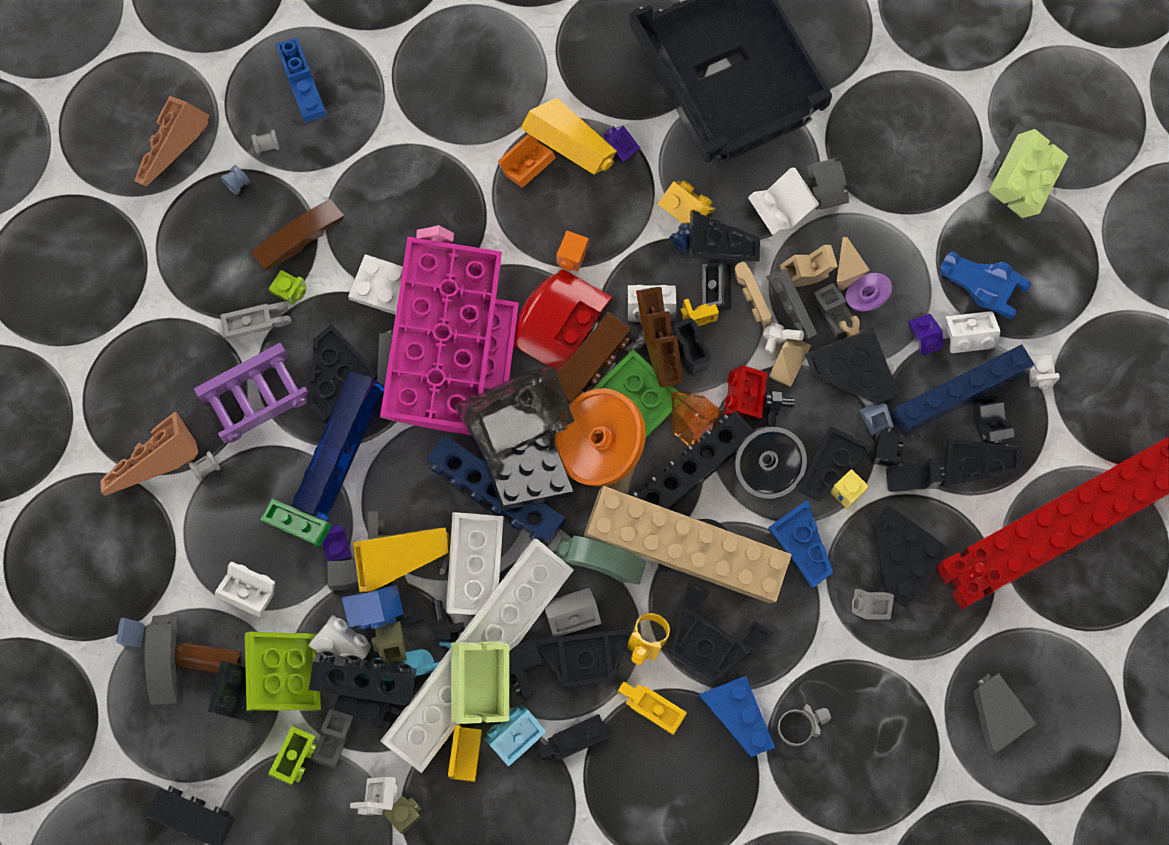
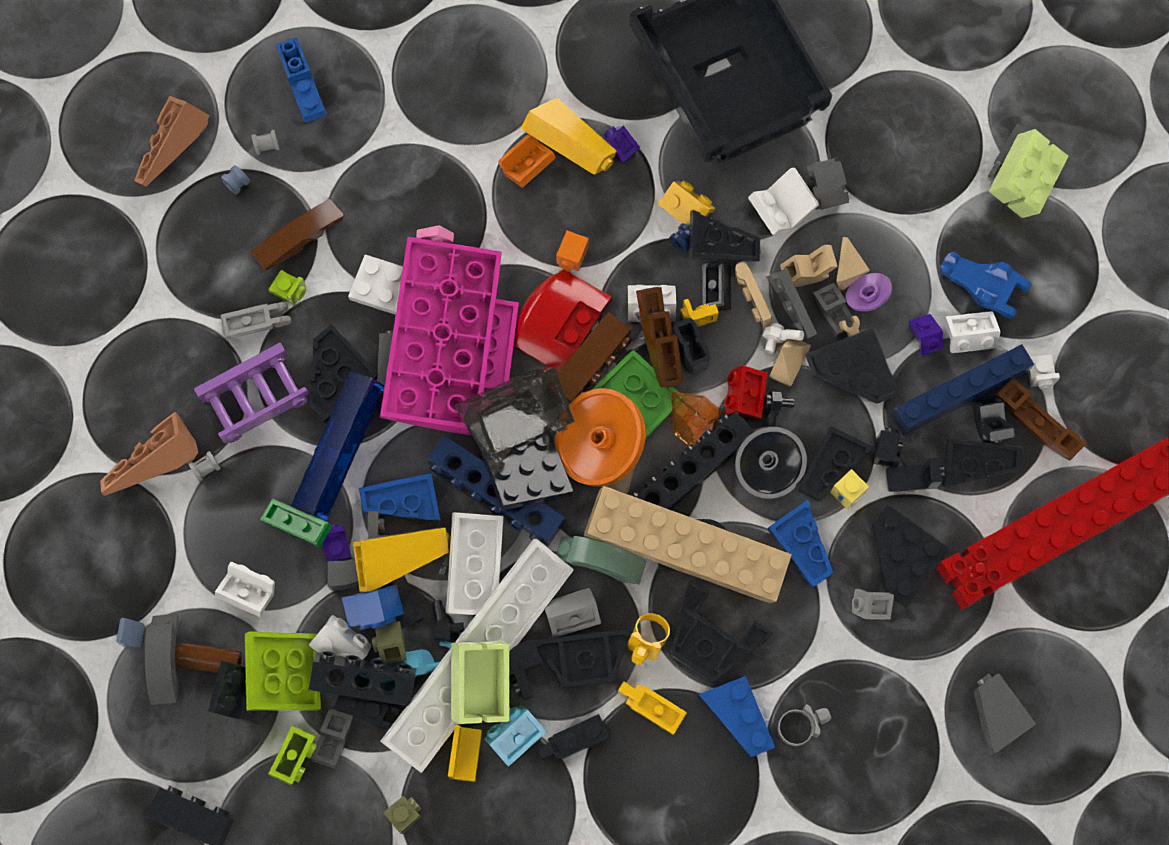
white bracket [350,777,397,815] -> none
sand blue slope [860,402,894,436] -> none
none -> blue wing [359,473,441,522]
none -> reddish brown slope [996,378,1087,461]

